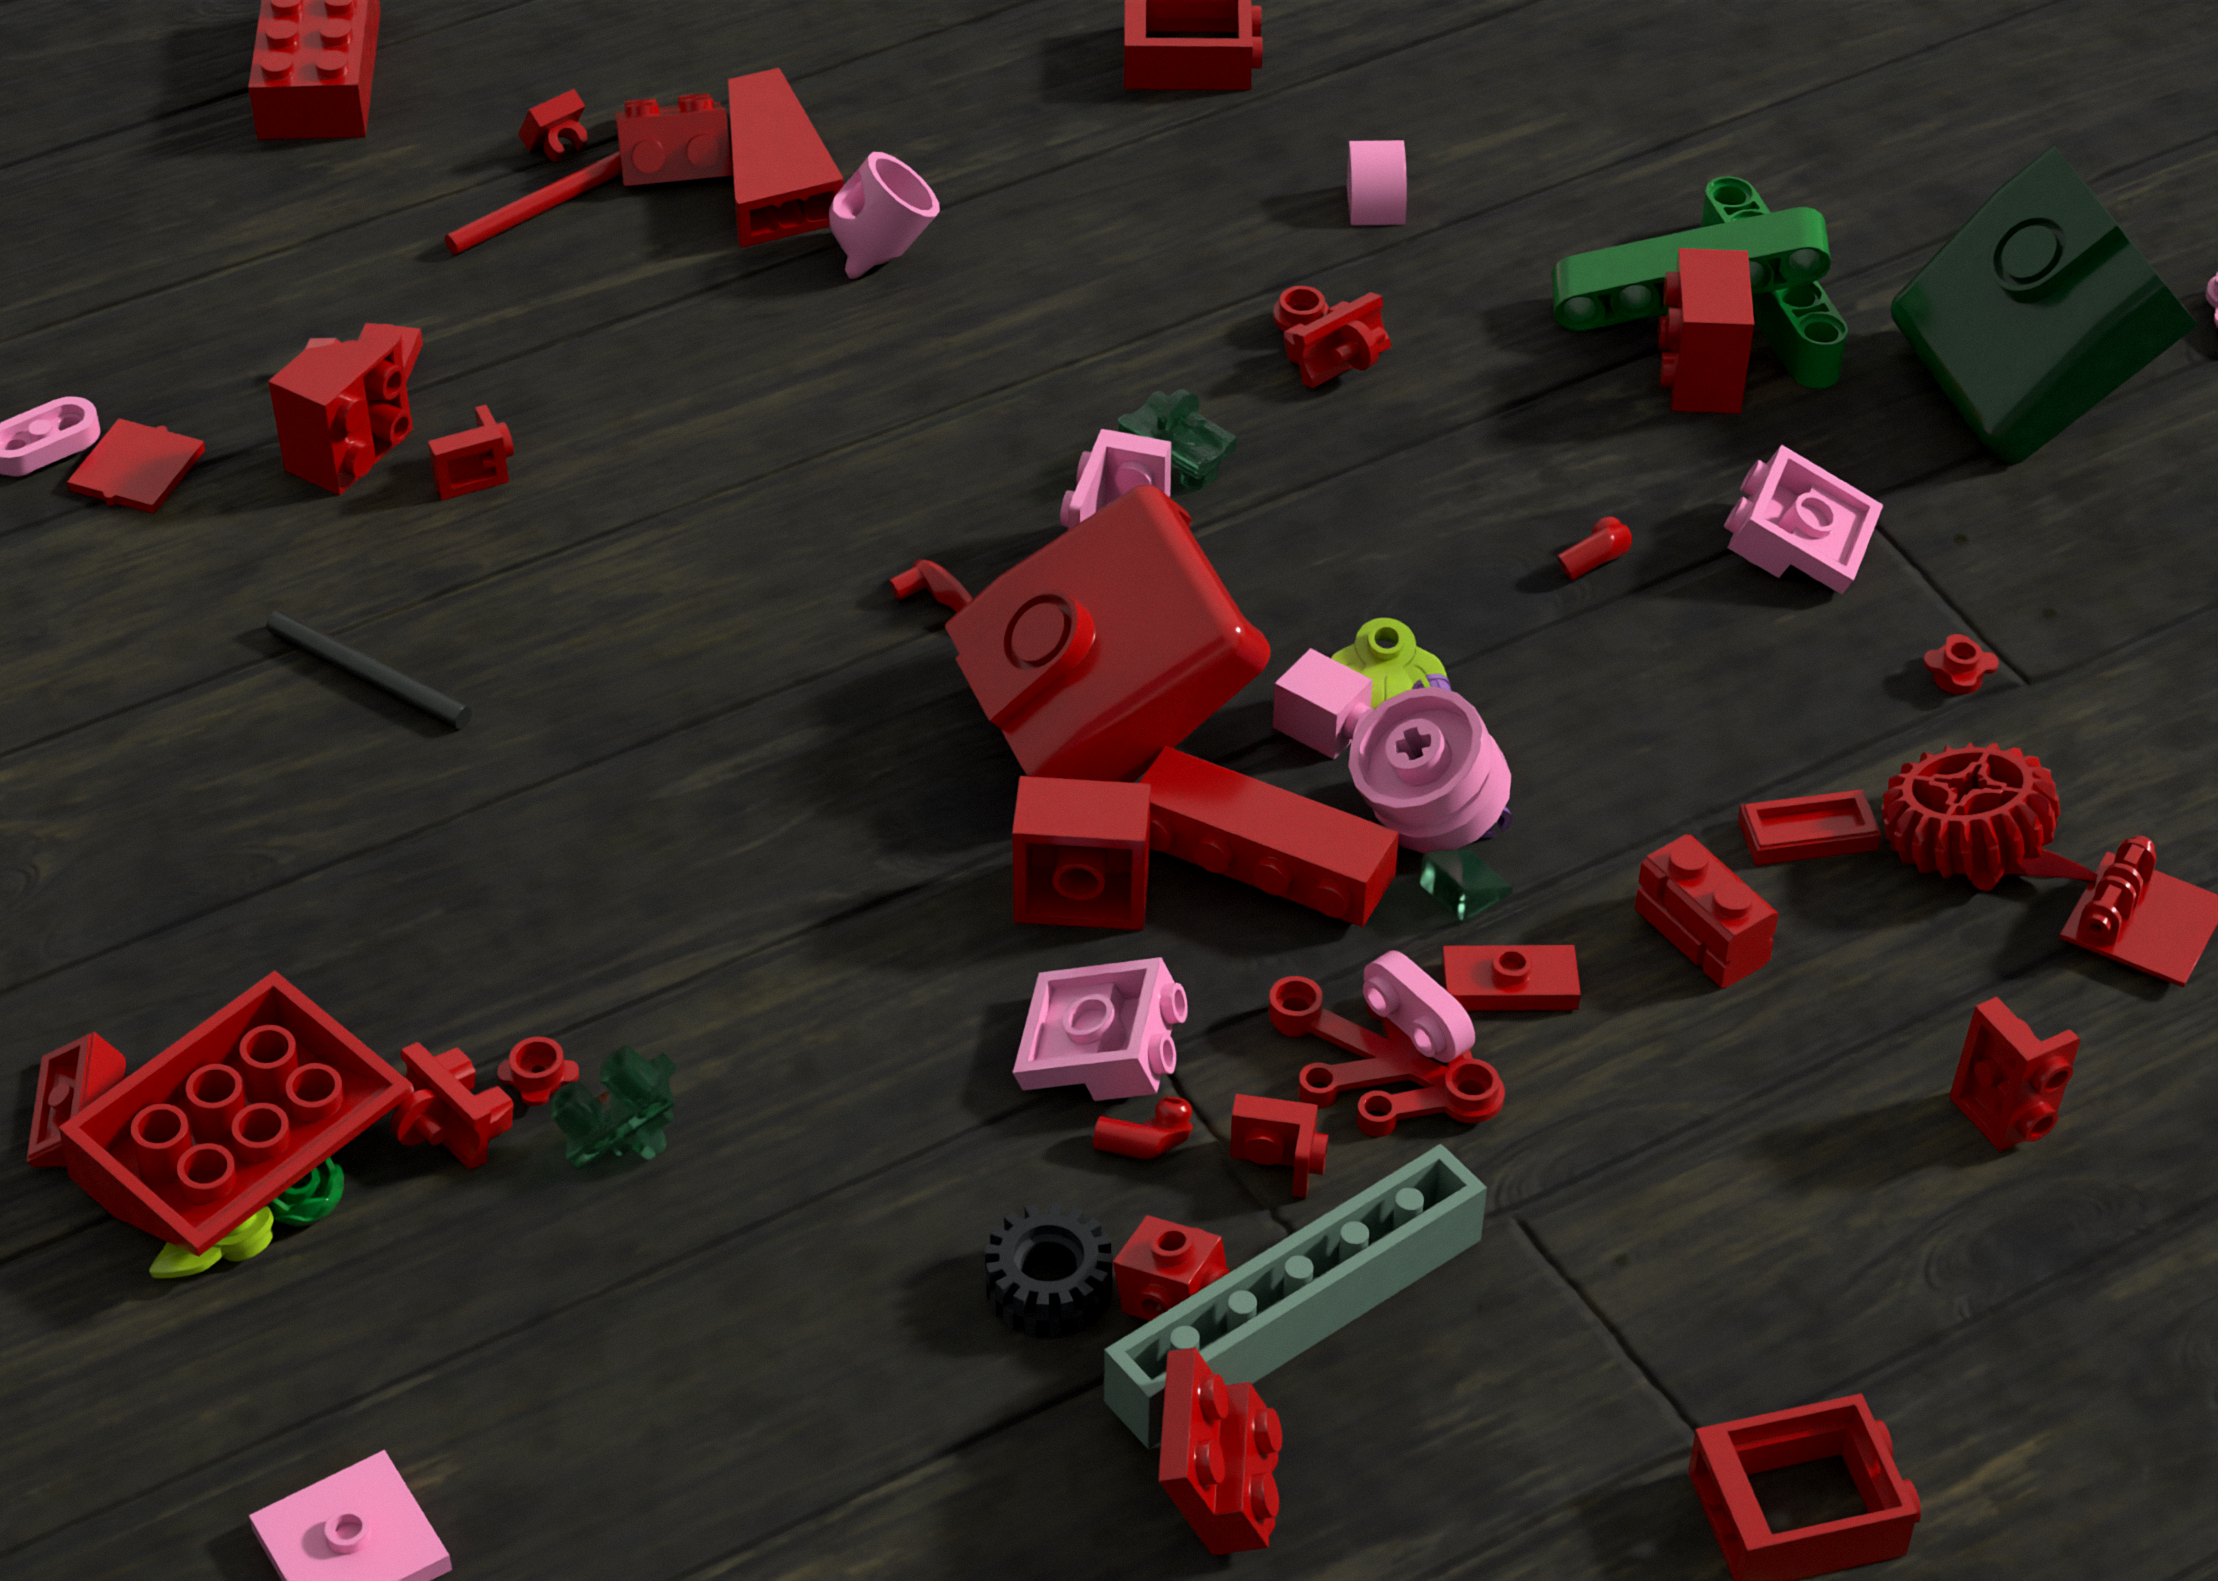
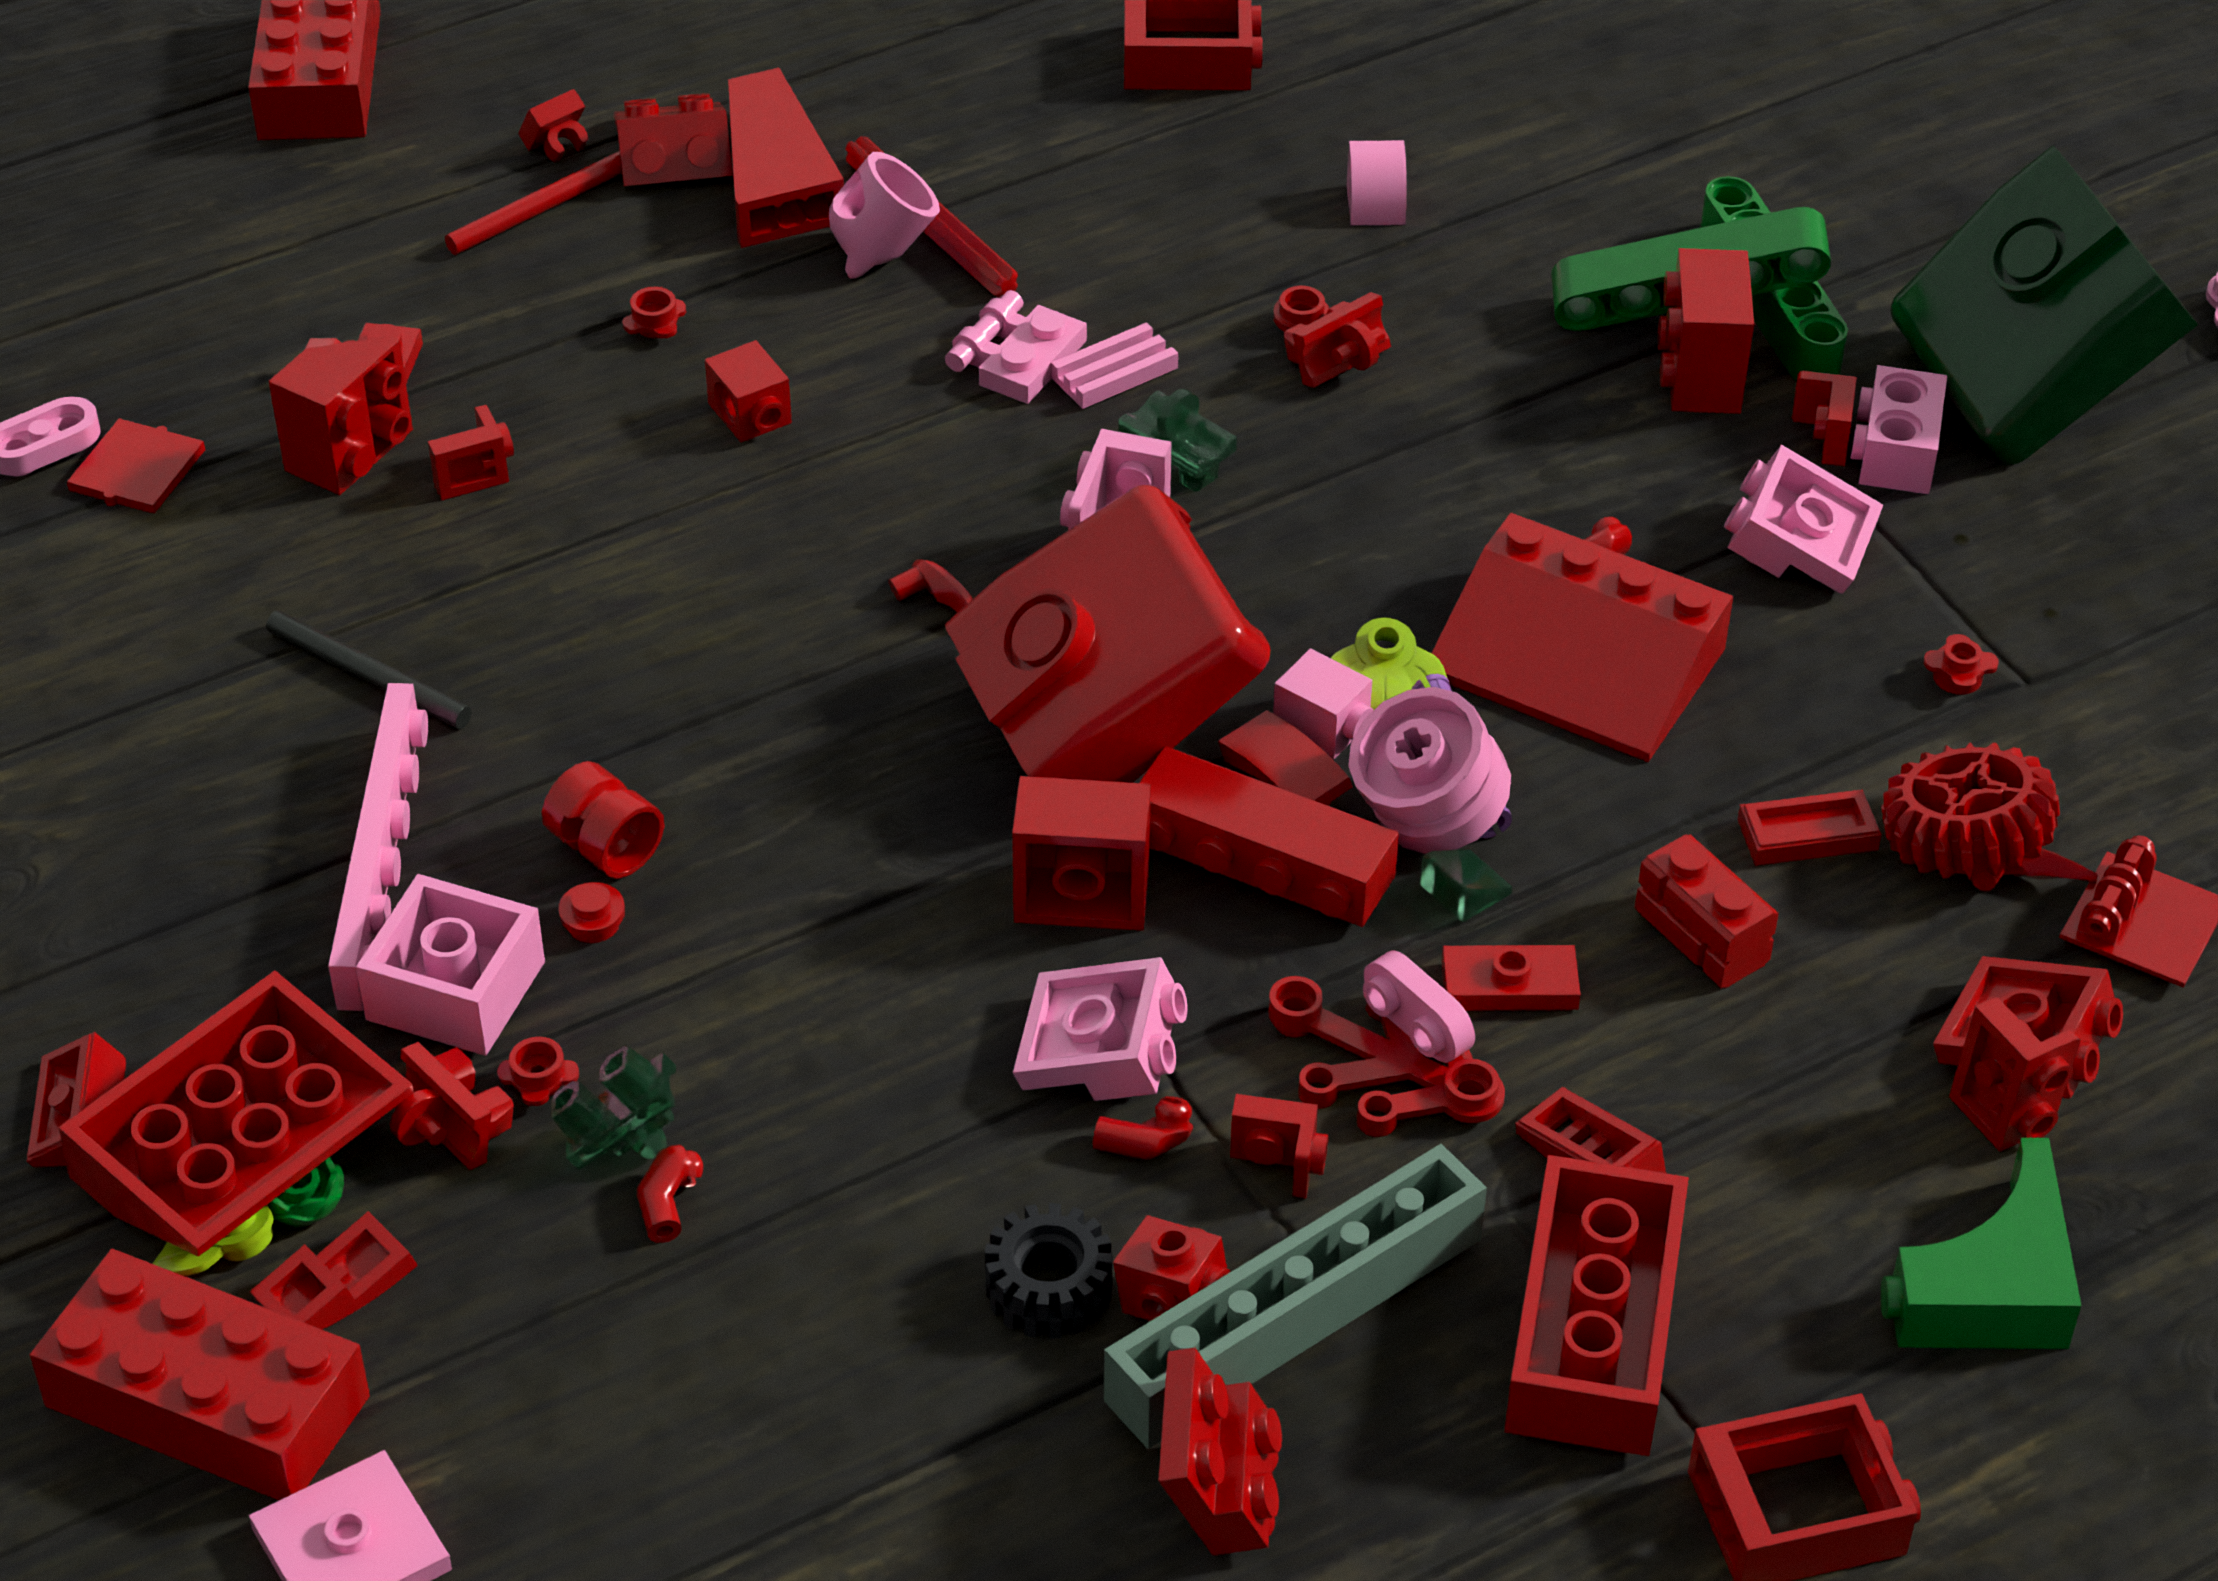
none -> red brick [30,1248,370,1500]
none -> red slope [250,1211,418,1329]
none -> bright pink plate [328,683,428,1011]
none -> bright pink brick [356,874,545,1056]
none -> red wheel [541,761,665,879]
none -> red plate [559,882,625,943]
none -> red plate [622,287,686,339]
none -> red arm [637,1144,704,1243]
none -> red brick [705,340,792,443]
none -> red axle [845,136,1018,298]
none -> bright pink plate [945,290,1087,404]
none -> bright pink tile [1051,322,1178,409]
none -> red slope [1218,710,1353,806]
none -> red slope [1431,513,1733,762]
none -> red brick [1504,1155,1689,1457]
none -> red slope [1515,1087,1666,1173]
none -> red bracket [1792,371,1857,466]
none -> bright pink brick [1851,365,1947,494]
none -> green arch [1881,1138,2081,1349]
none -> red plate [1933,956,2123,1099]

